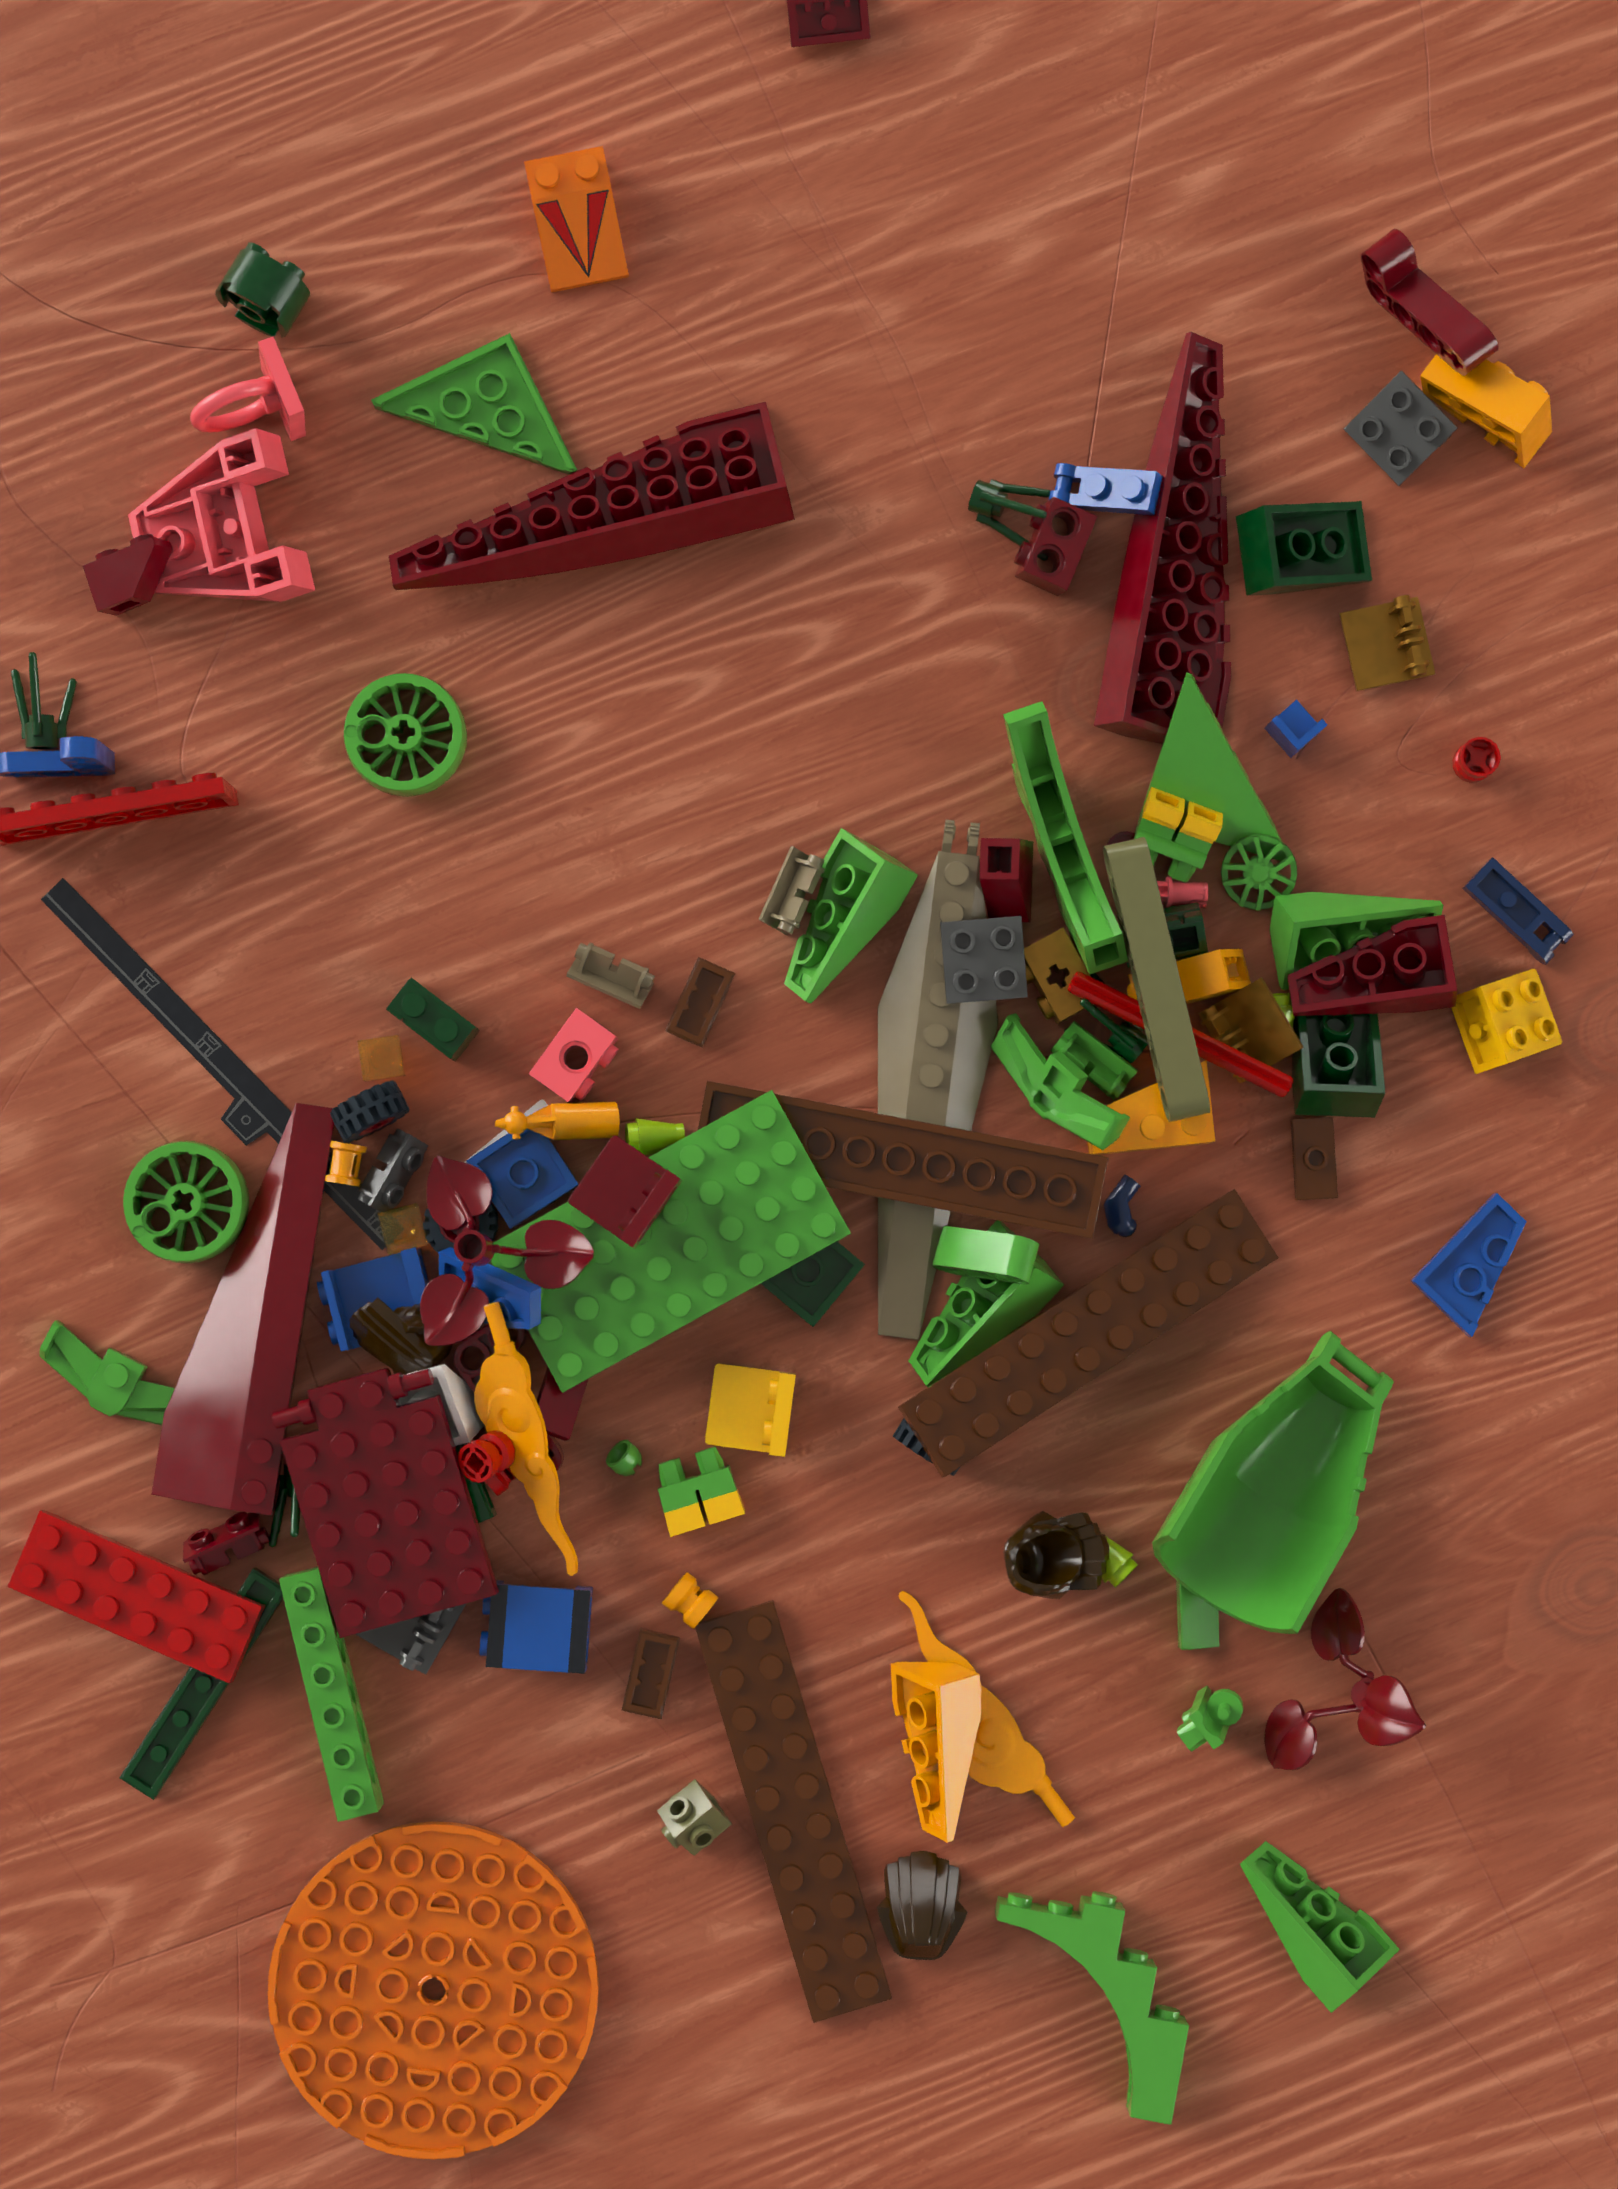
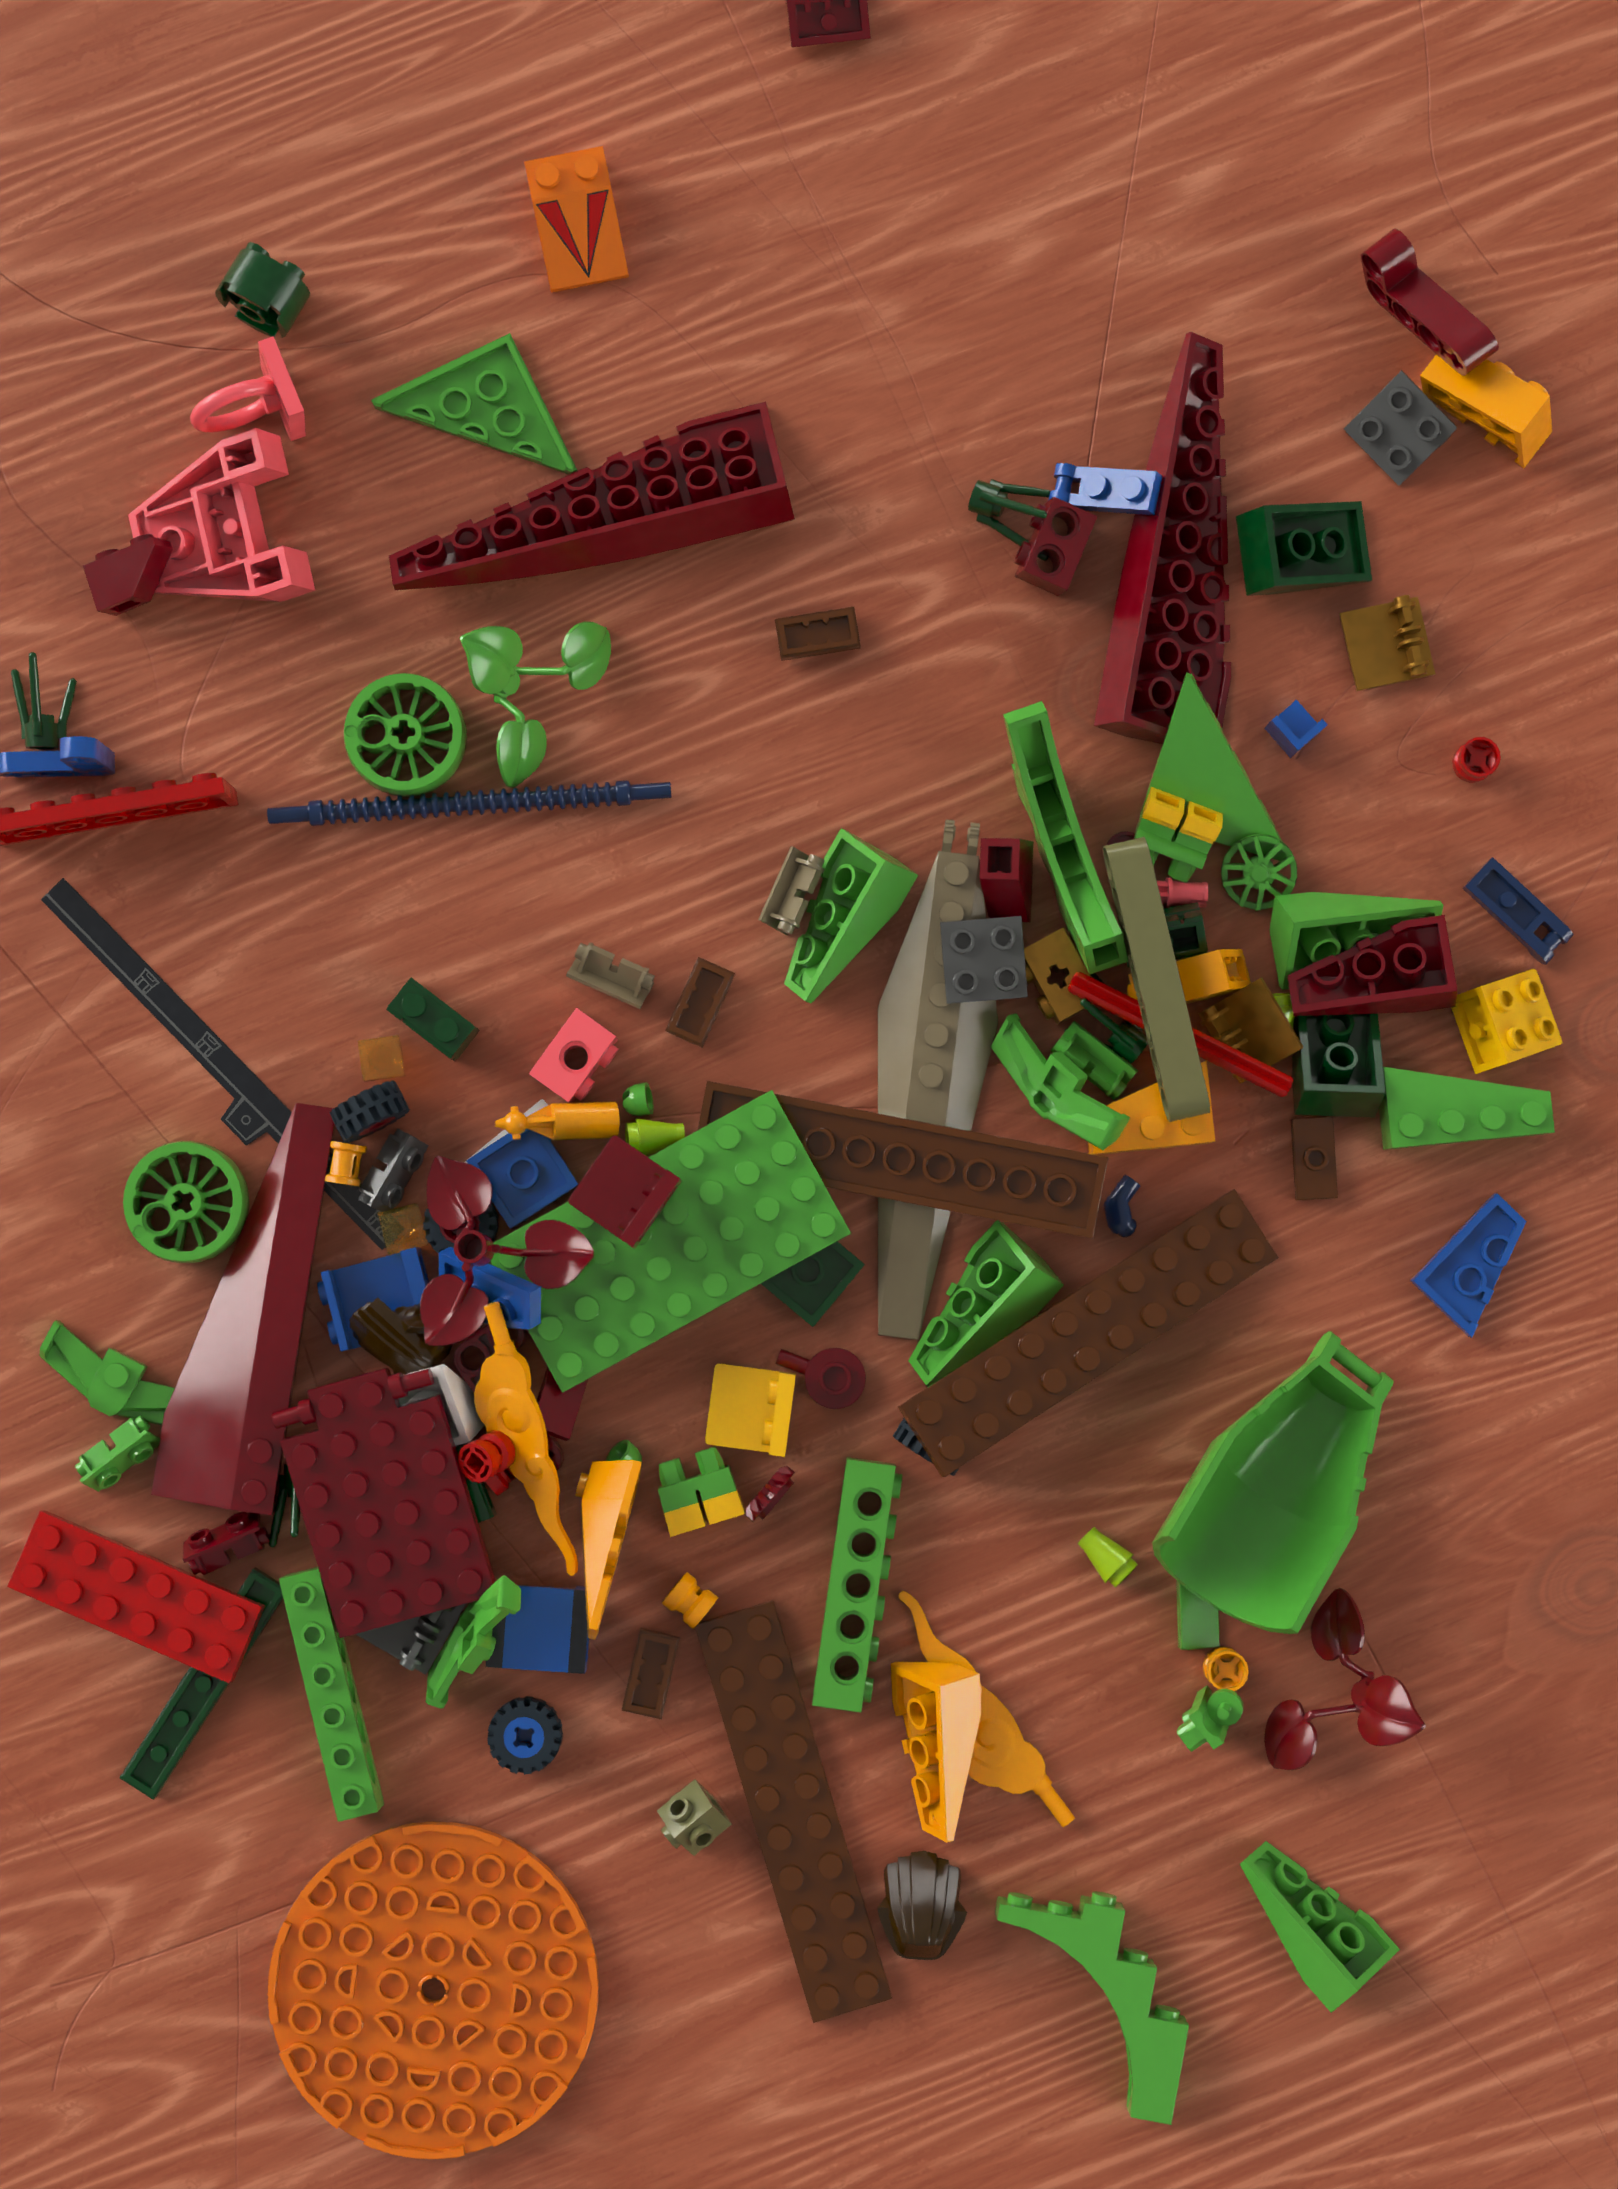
bright green beam [932,1226,1040,1285] -> none
dark brown hair [1003,1511,1109,1599] -> none
none -> bright green hinge [75,1415,160,1492]
none -> dark blue hose [267,780,672,826]
none -> bright green plate [426,1575,521,1709]
none -> bright green plant [460,621,611,788]
none -> black wheel [487,1696,563,1775]
none -> light orange wedge [575,1460,642,1640]
none -> bright green hinge [622,1082,654,1116]
none -> dark red gear [745,1466,795,1522]
none -> reddish brown plate [775,607,861,661]
none -> dark red piece [776,1348,866,1409]
none -> bright green brick [812,1457,902,1713]
none -> light orange wheel [1202,1646,1249,1691]
none -> bright green wedge [1379,1067,1555,1150]

